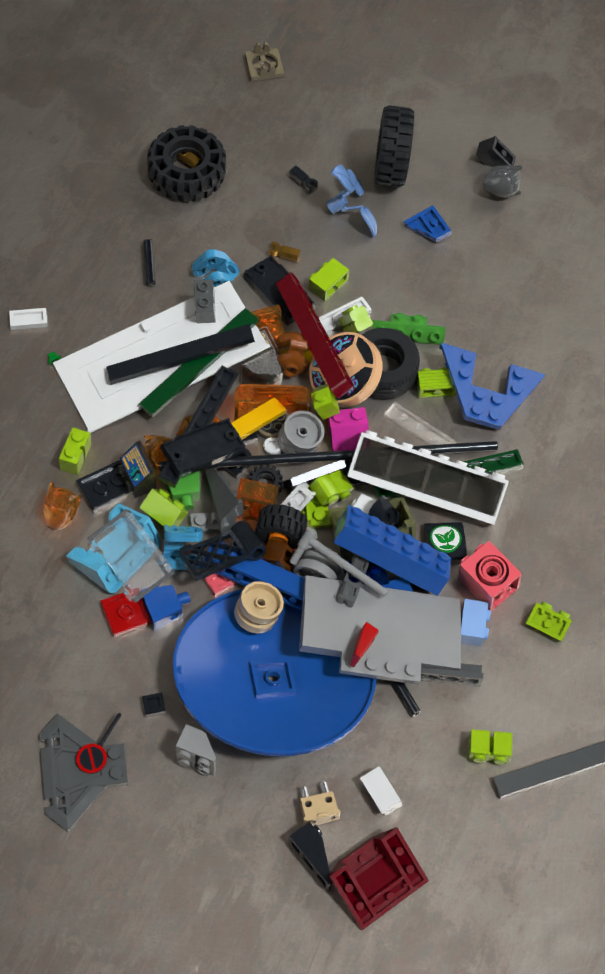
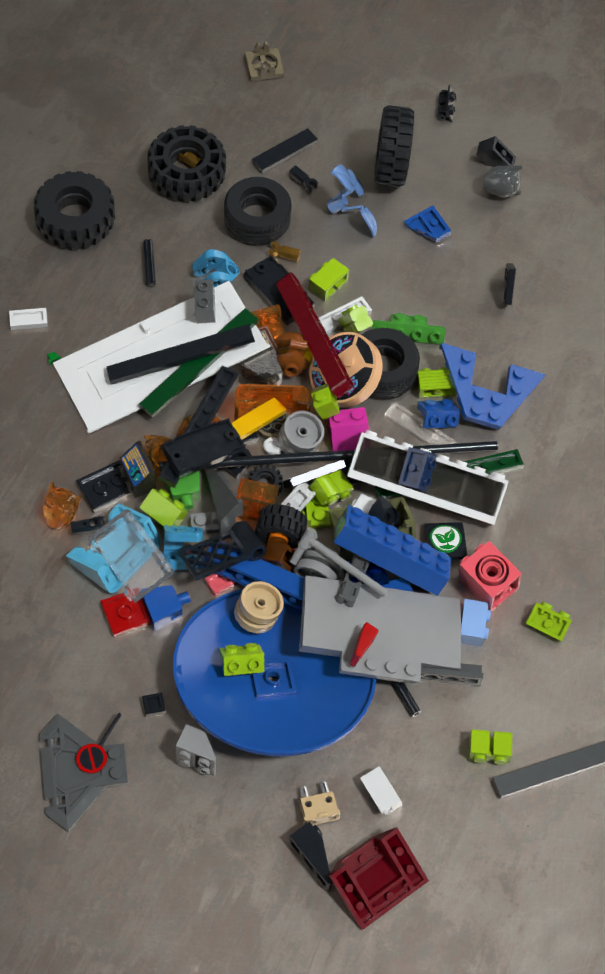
lime piece [59,427,92,475] -> none
none -> black tyre [34,171,115,250]
none -> black bar [70,516,107,535]
none -> lime bracket [219,643,264,676]
none -> black tyre [224,177,292,245]
none -> black tile [252,128,318,174]
none -> dark blue bracket [398,447,436,492]
none -> blue bracket [417,399,461,428]
none -> black hinge [437,85,457,122]
none -> black tile [503,263,516,305]

